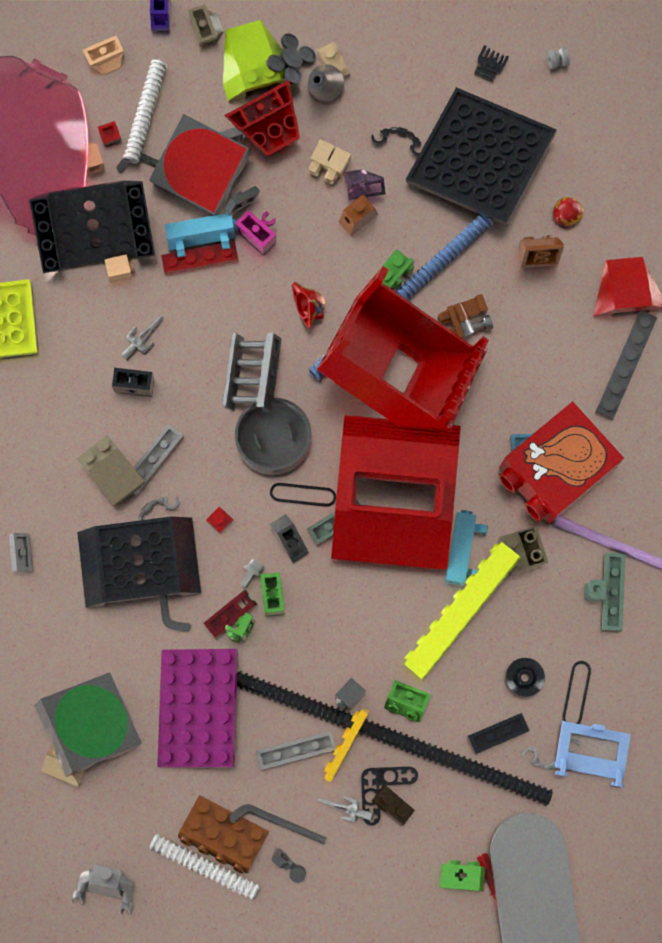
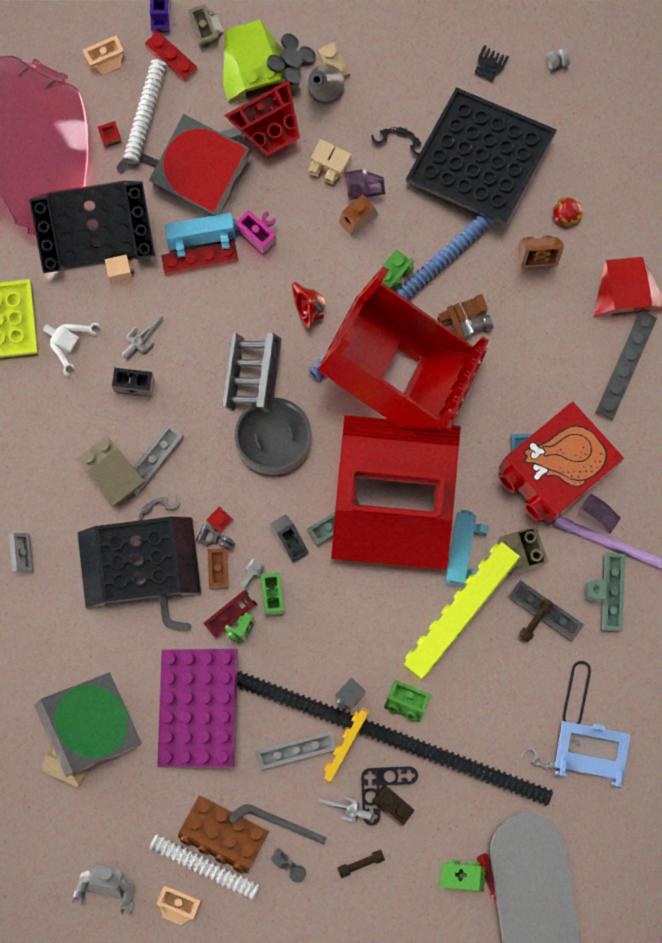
light nougat brick [79,143,105,175] -> none
dark grey plate [224,186,260,215] -> none
black piece [270,483,336,506] -> none
black plate [467,713,530,754] -> none
black dish [506,658,545,697] -> none
none -> white piece [43,323,100,377]
none -> red plate [145,31,198,82]
none -> light nougat slope [157,886,201,926]
none -> dark grey piece [196,524,236,551]
none -> dark orange plate [208,548,229,588]
none -> dark brown bar [337,849,385,879]
none -> dark grey plate [509,580,584,641]
none -> dark brown bar [519,598,555,642]
none -> clear purple slope [578,493,621,534]

